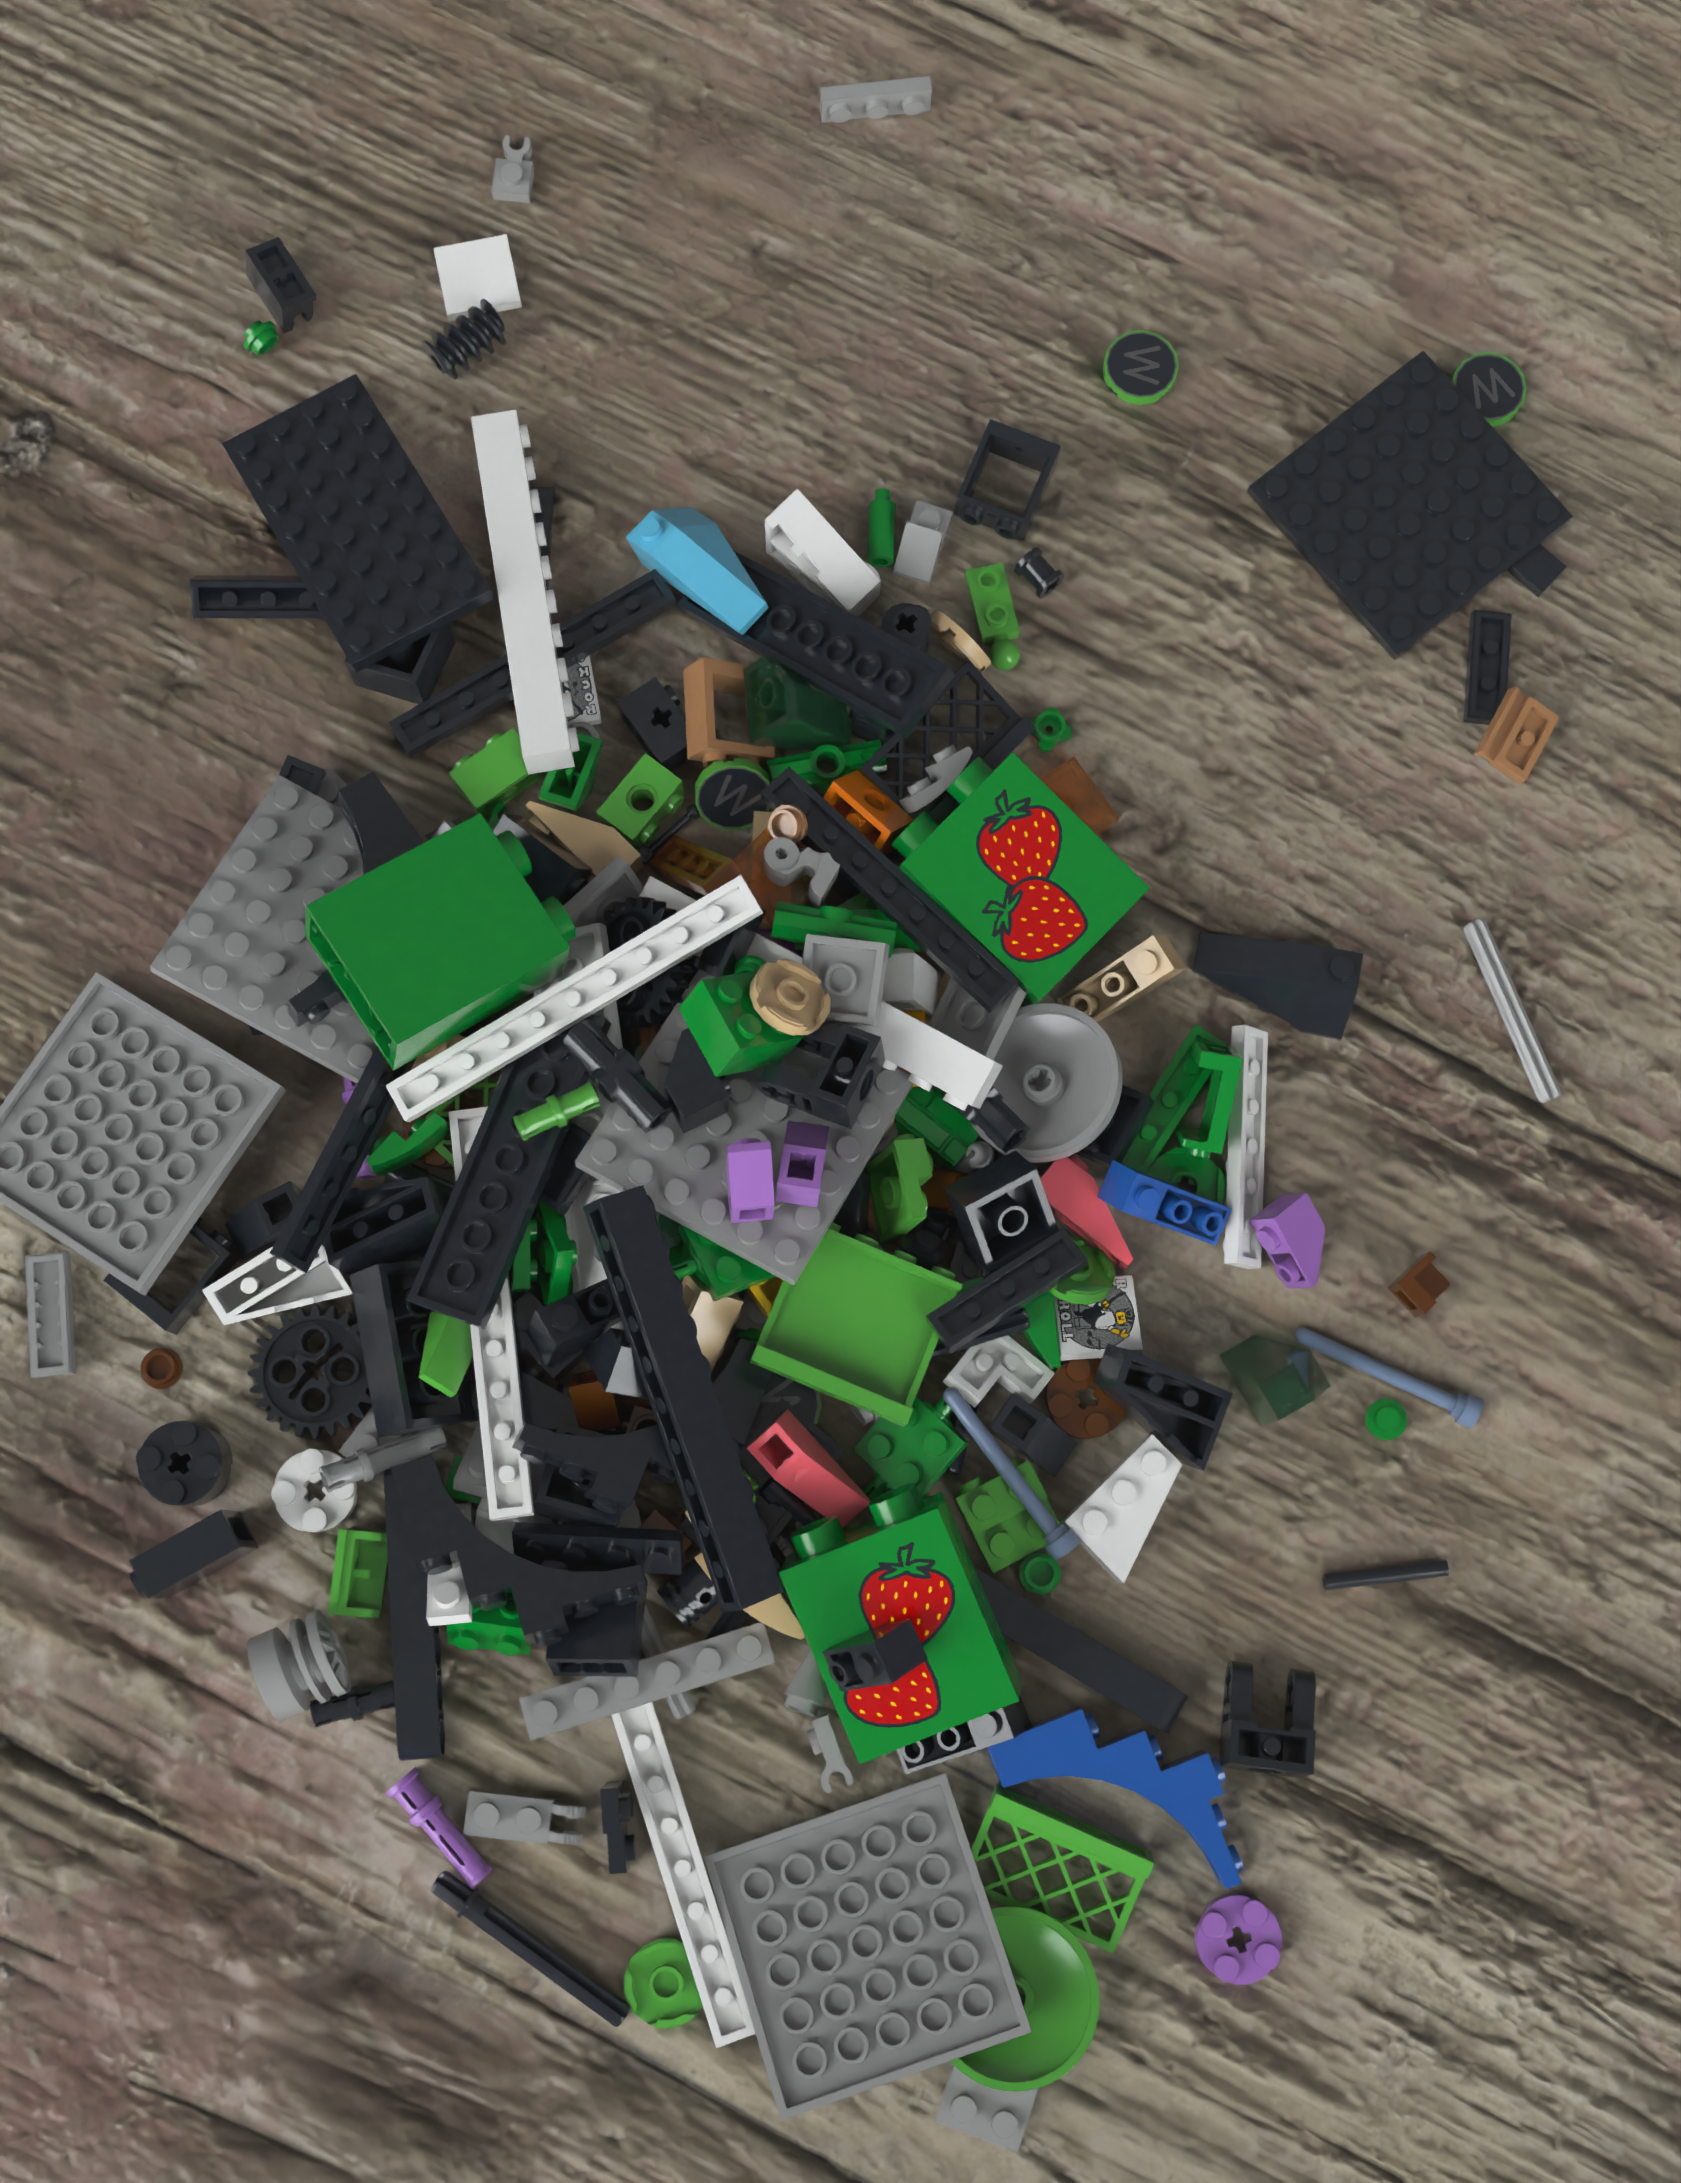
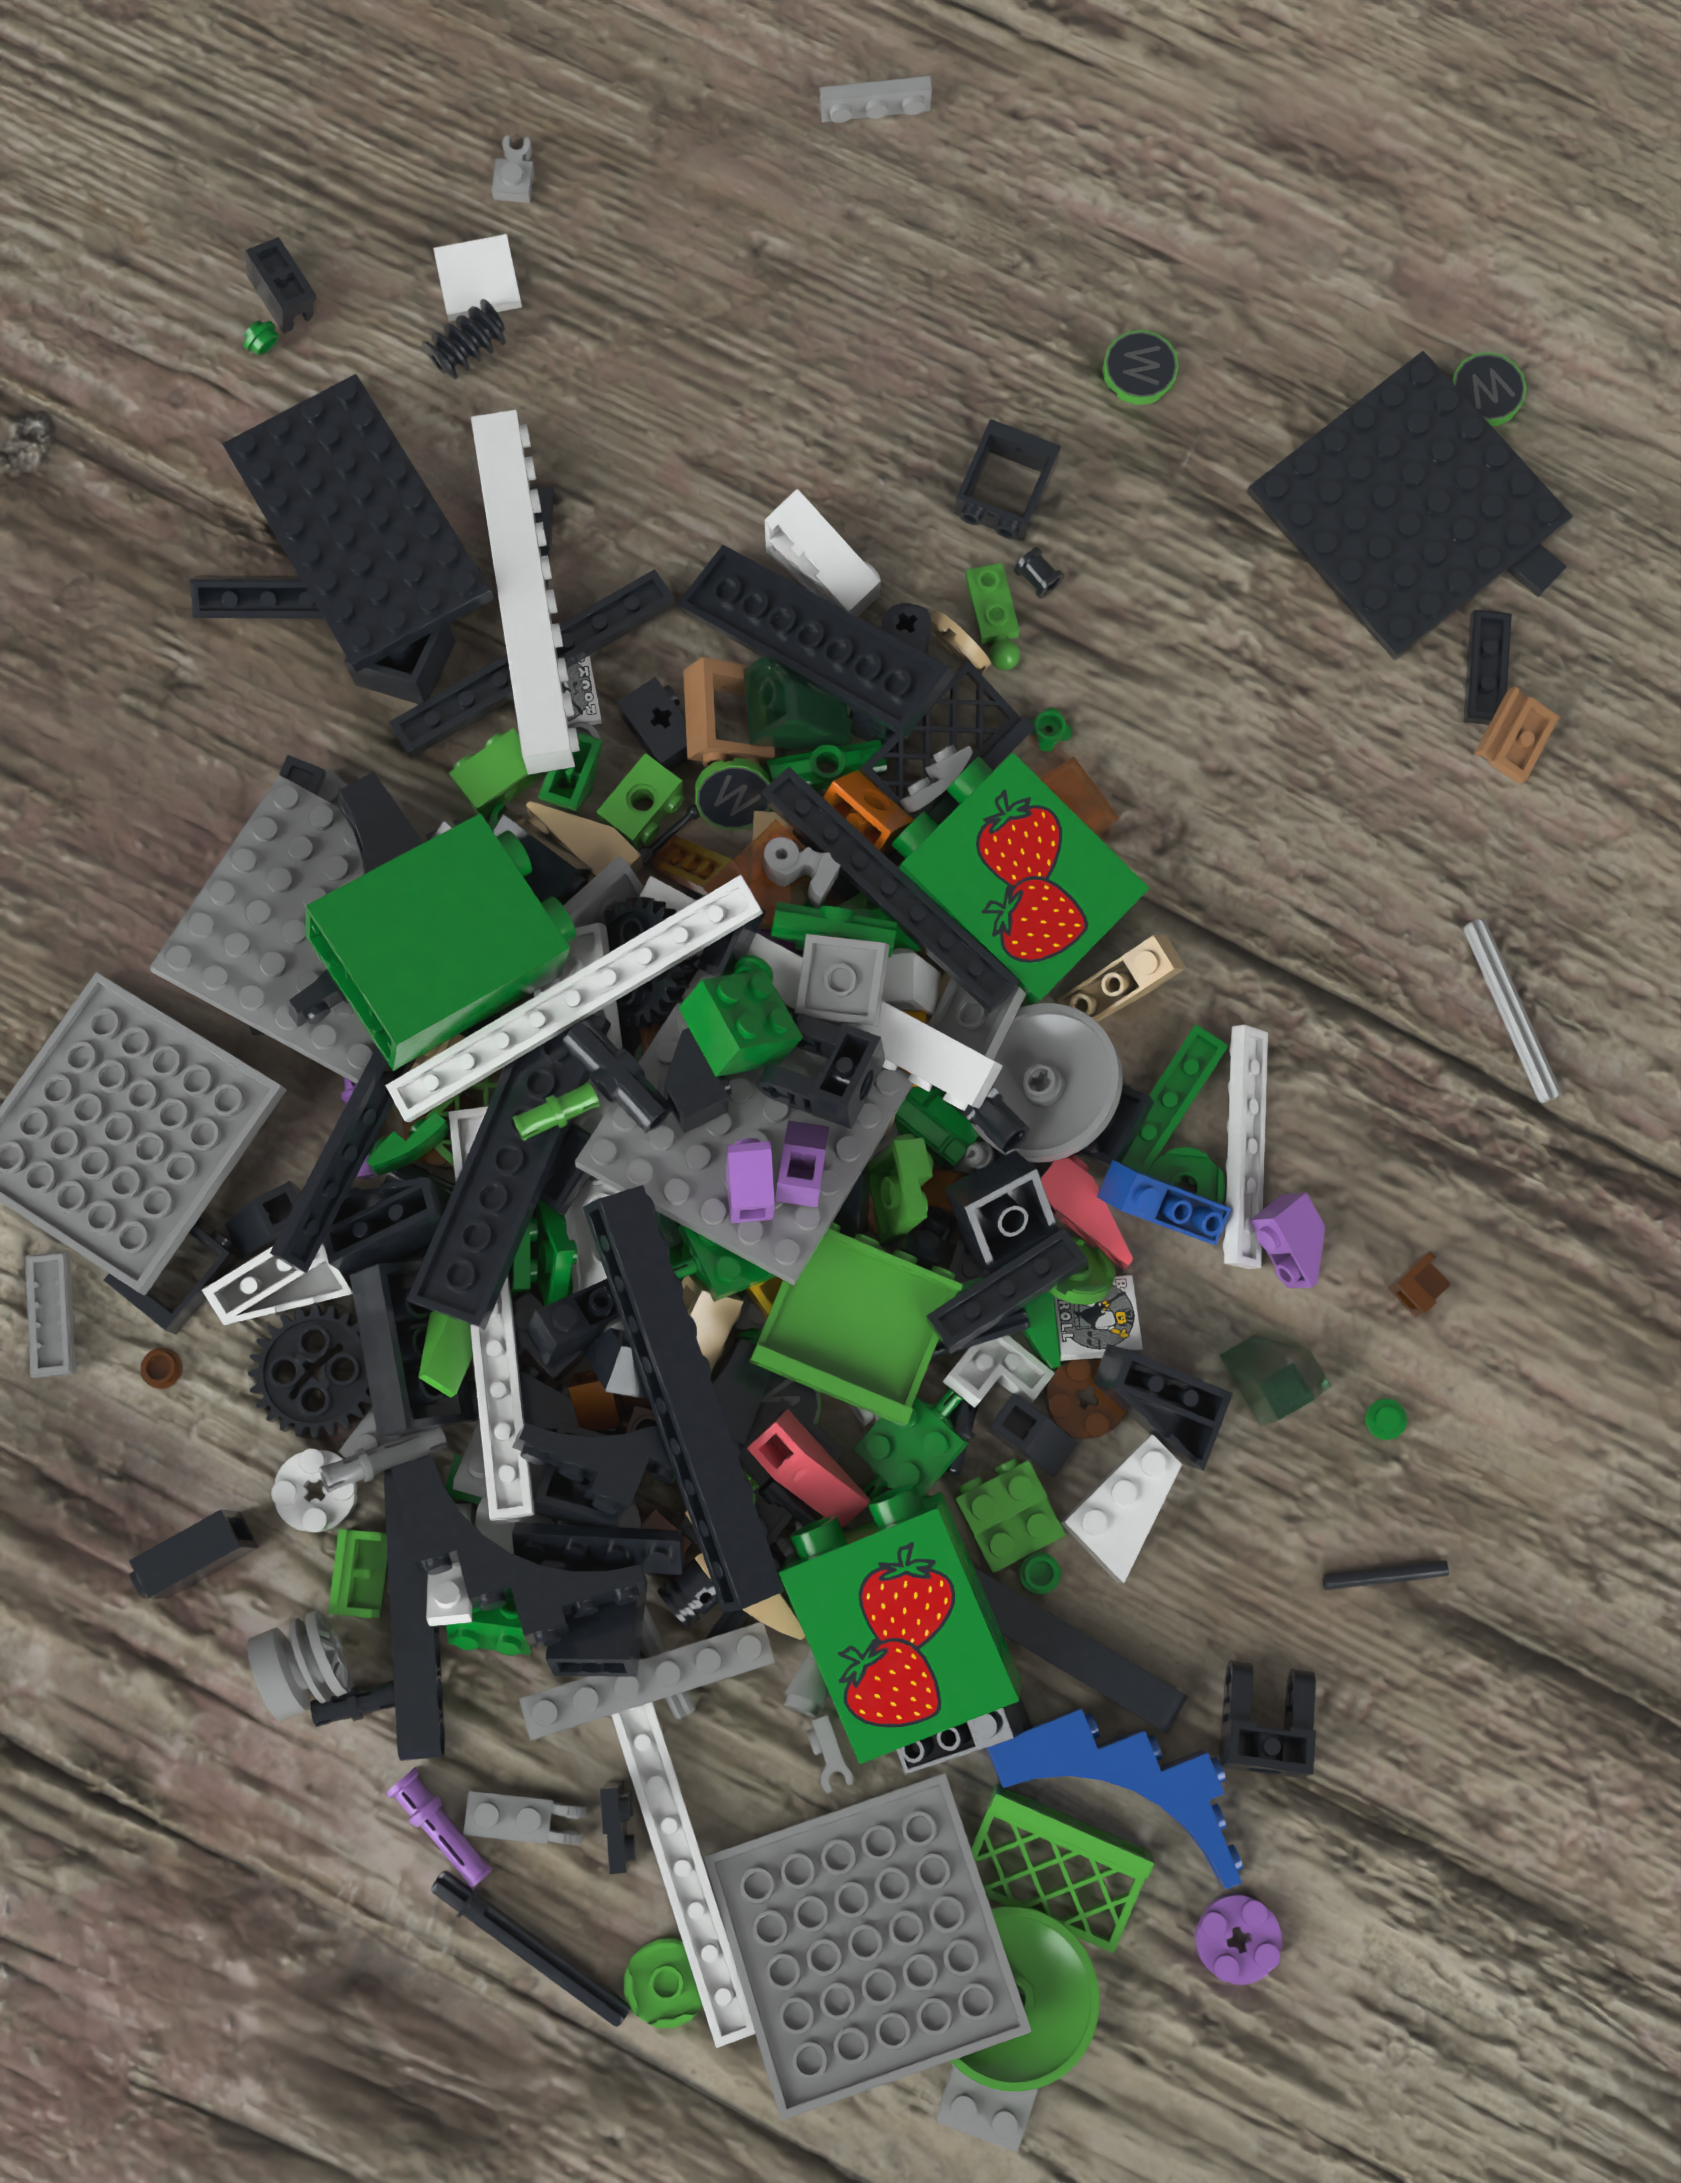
black brick [136,1421,233,1507] -> none
medium azure wedge [626,507,769,635] -> none
tan tile [749,959,831,1036] -> none
medium nougat plate [768,804,808,844] -> none
black slope [823,1619,928,1691] -> none
green cylinder [867,488,896,568] -> none
light grey slope [893,500,953,585] -> none
sand blue piece [943,1387,1081,1561] -> none
green panel [1175,1039,1243,1158] -> none
black wedge [1192,932,1363,1040] -> none
sand blue piece [1295,1327,1484,1429] -> none

